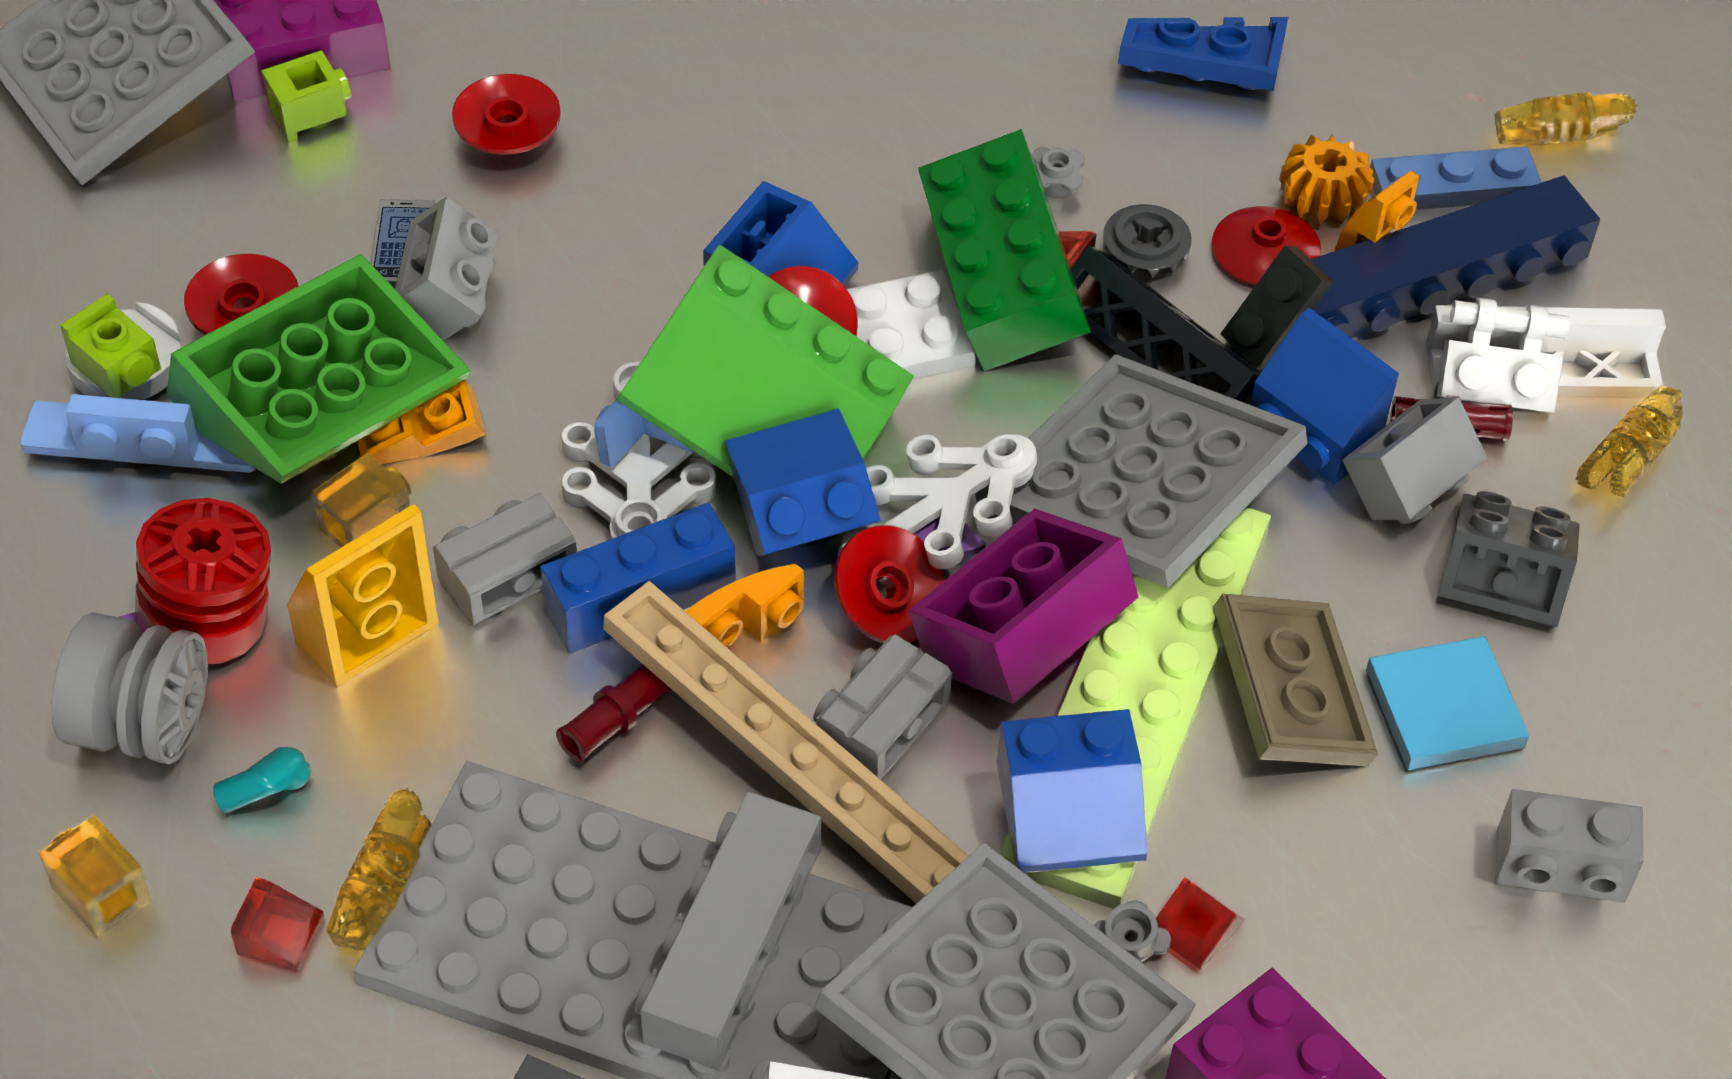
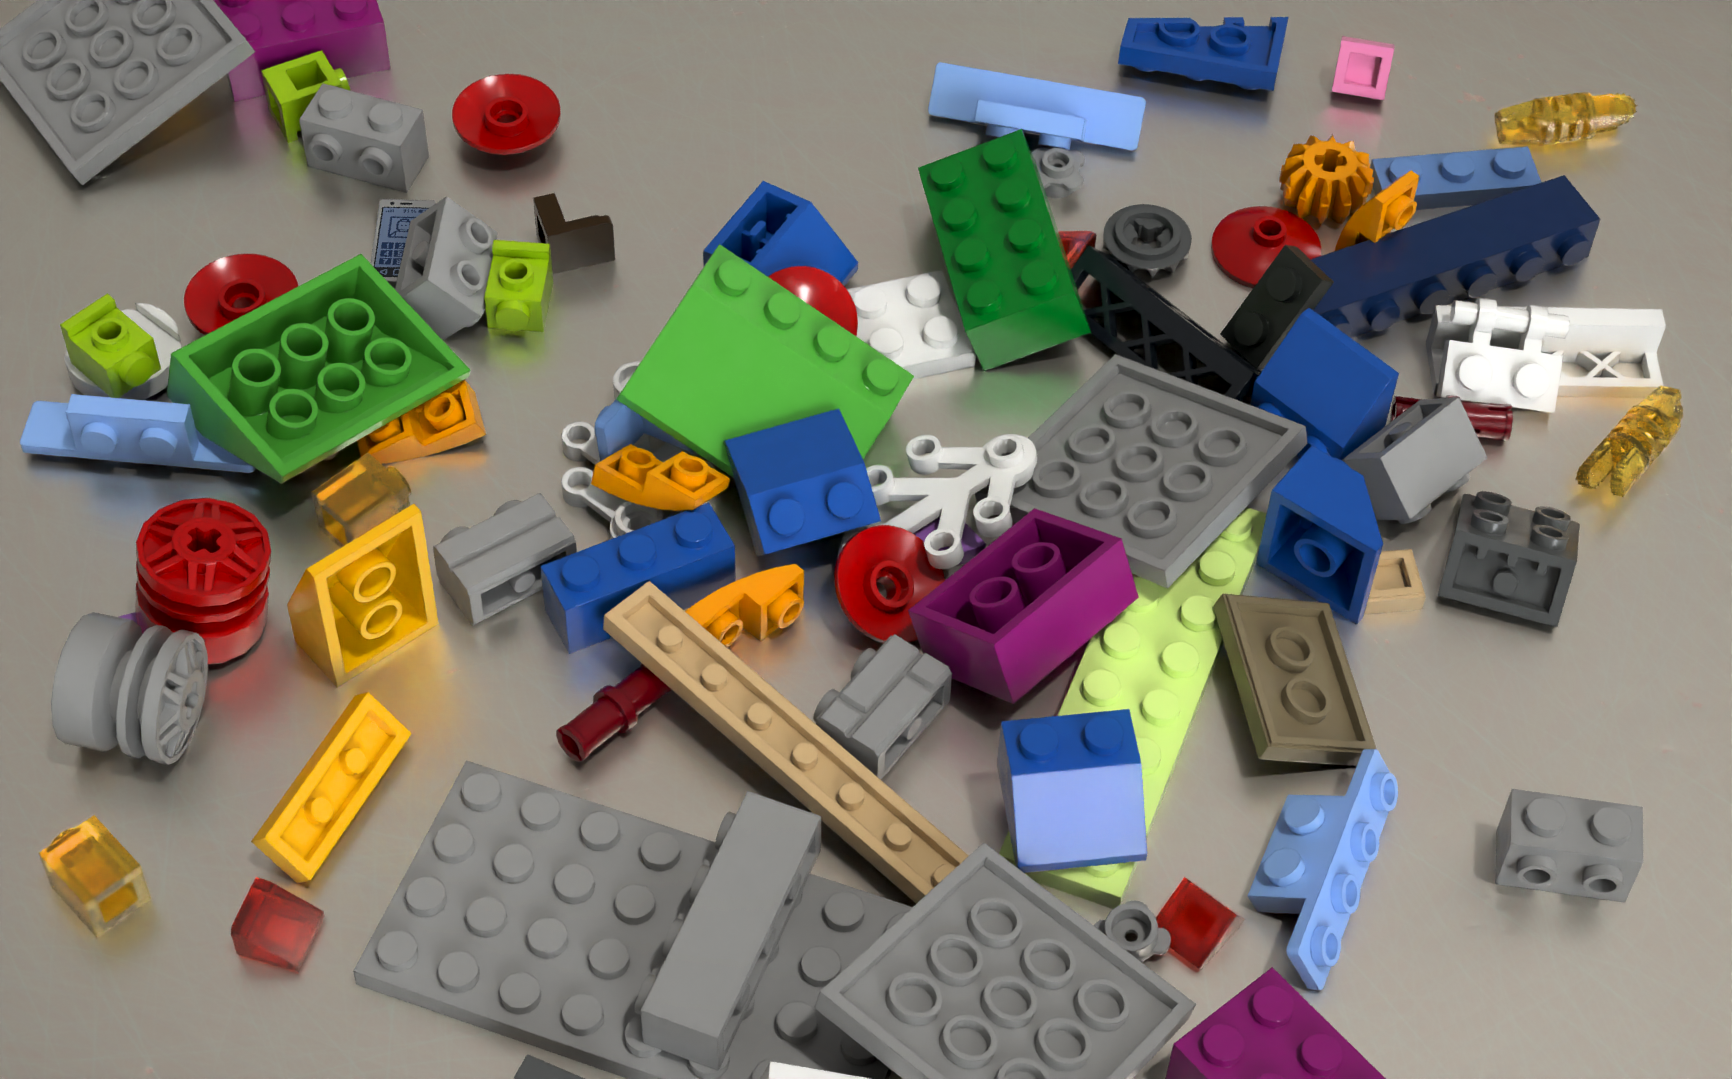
teal arm [213,747,311,813] -> none
clear yellow hinge [327,788,432,951] -> none
medium azure tile [1366,636,1529,771] -> none
none -> yellow plate [251,692,412,883]
none -> light grey brick [299,83,429,193]
none -> lime brick [484,240,553,332]
none -> dark brown panel [533,193,615,274]
none -> light orange slope [591,444,730,511]
none -> light blue bracket [928,62,1146,151]
none -> light blue bracket [1248,749,1398,990]
none -> blue slope [1256,446,1383,624]
none -> bright pink tile [1332,36,1394,100]
none -> tan tile [1364,549,1426,614]

